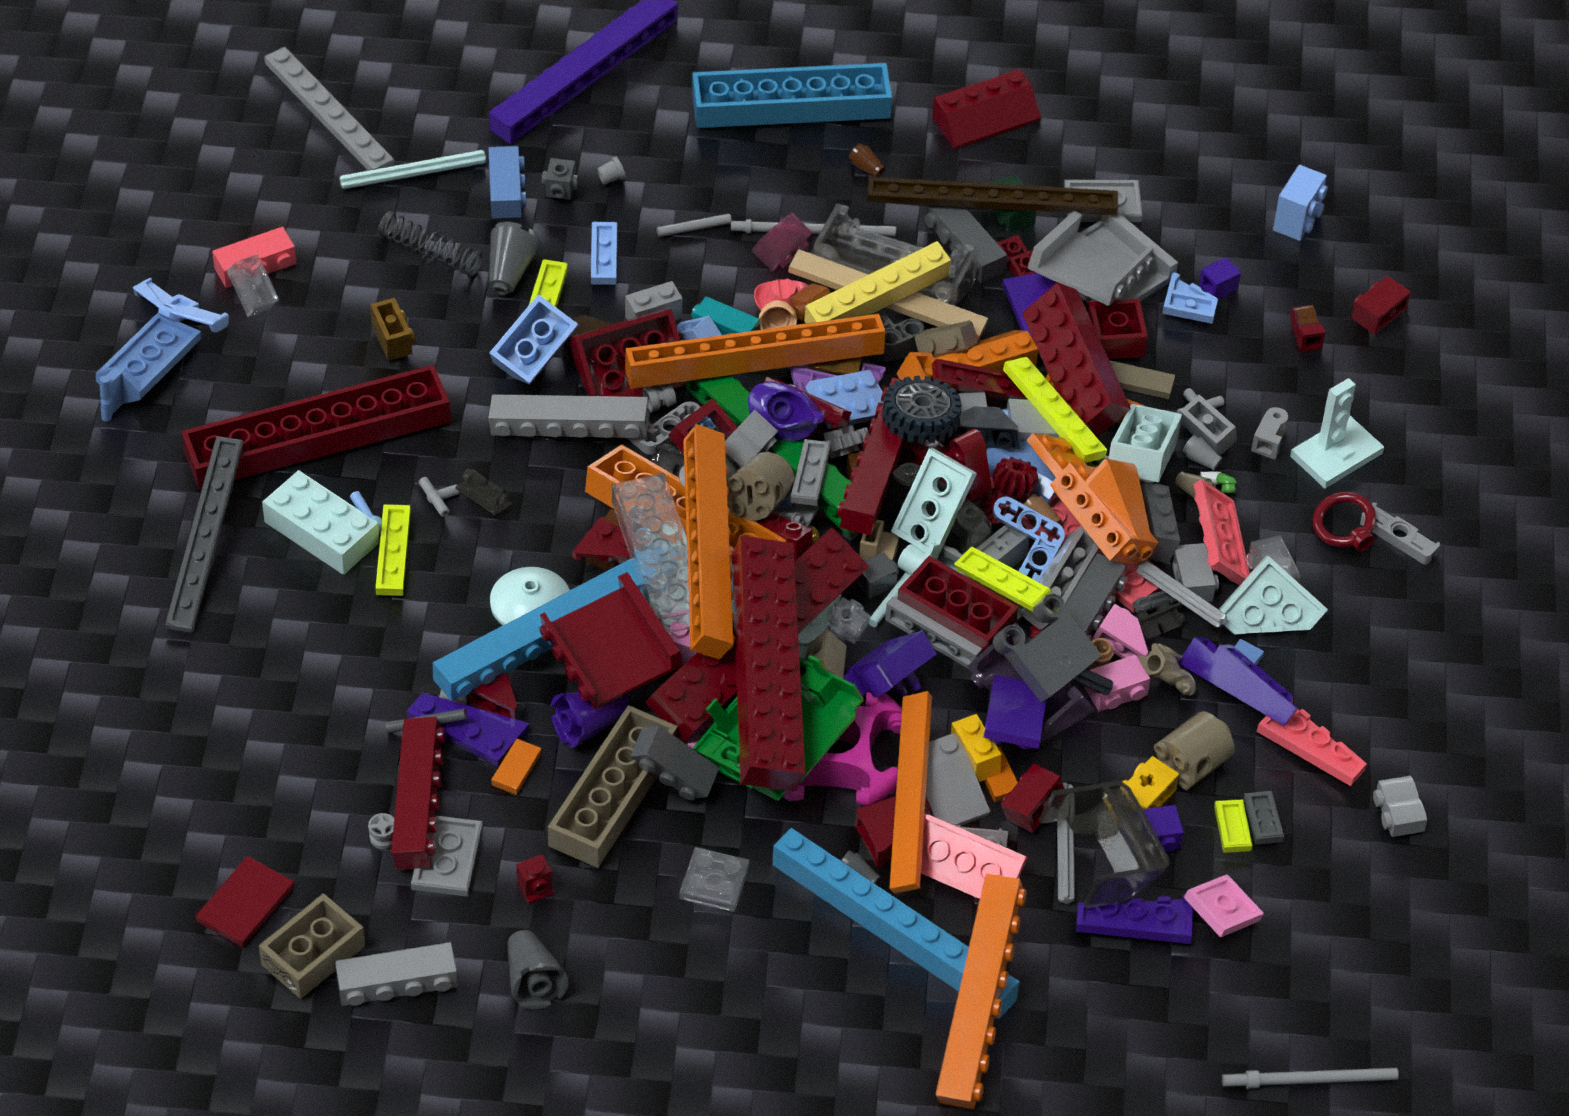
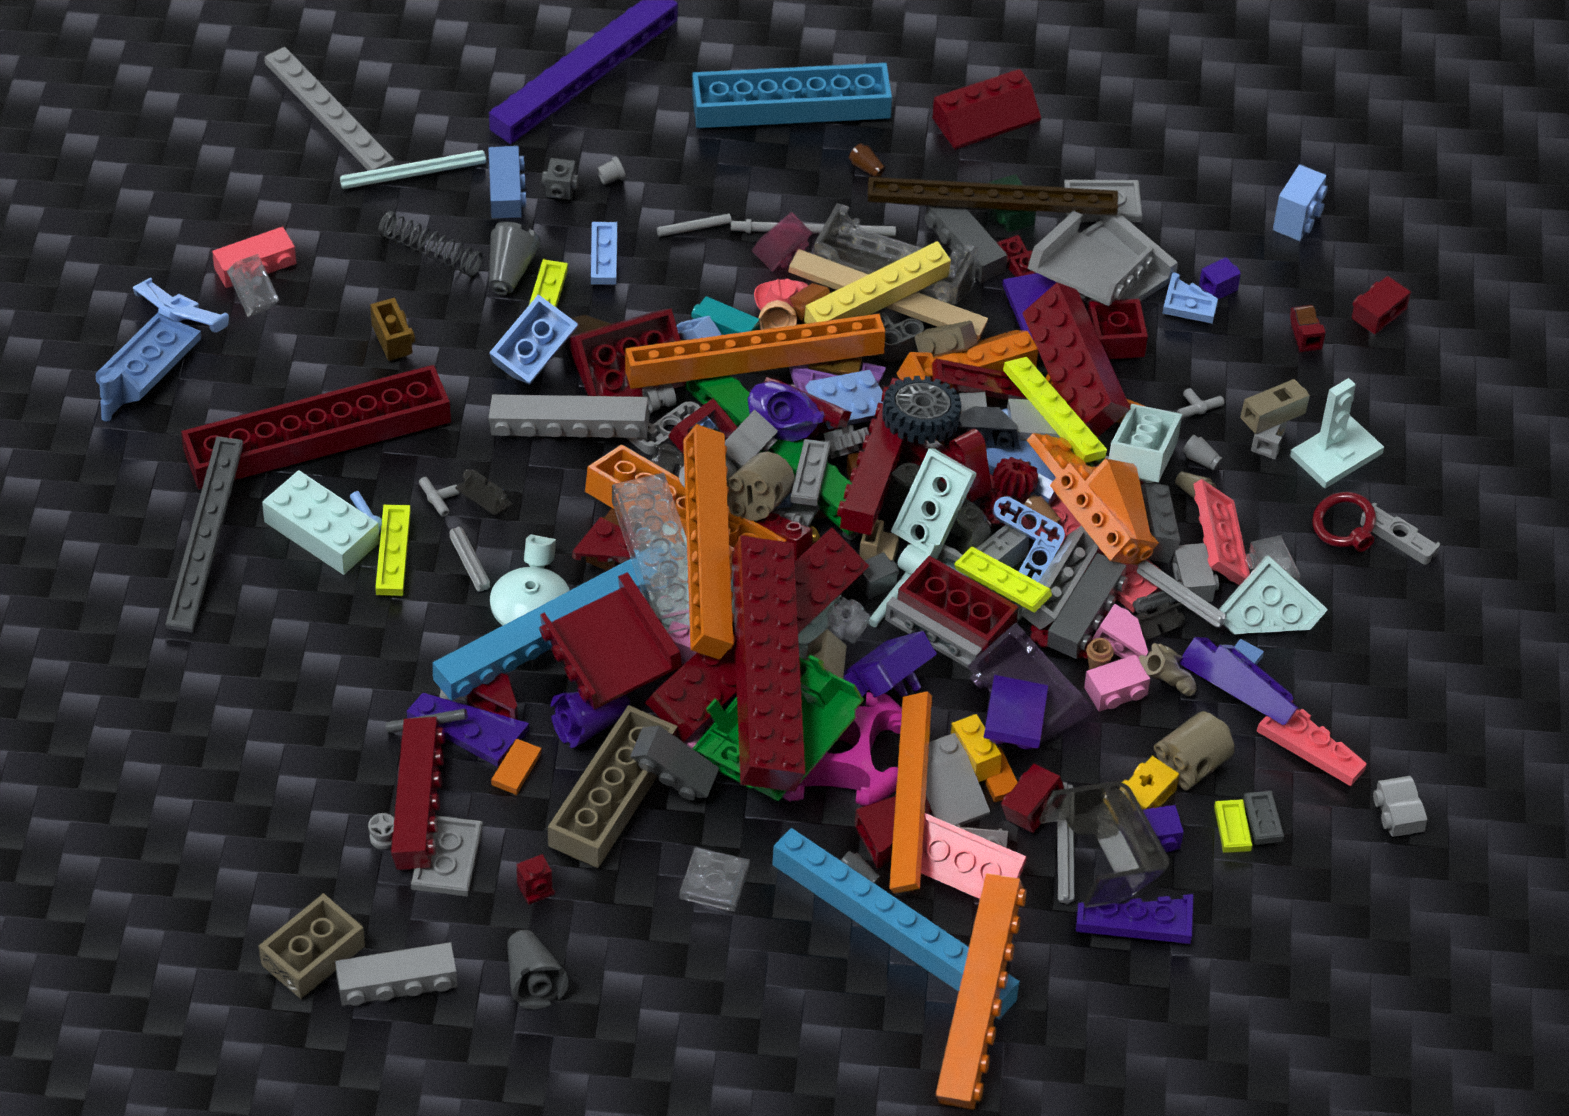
dark red tile [196,856,294,947] -> none
light grey brick [625,281,682,321] -> none
dark grey piece [993,593,1113,702] -> none
dark tan tile [1109,360,1175,399] -> none
light grey brick [1180,395,1237,456] -> none
bright pink plate [1184,874,1264,937] -> none
bright green arm [1200,472,1237,494] -> none
light grey bar [1222,1068,1398,1089] -> none
none -> light grey axle [449,526,490,592]
none -> light aqua plate [524,534,556,568]
none -> dark tan brick [1240,379,1310,434]

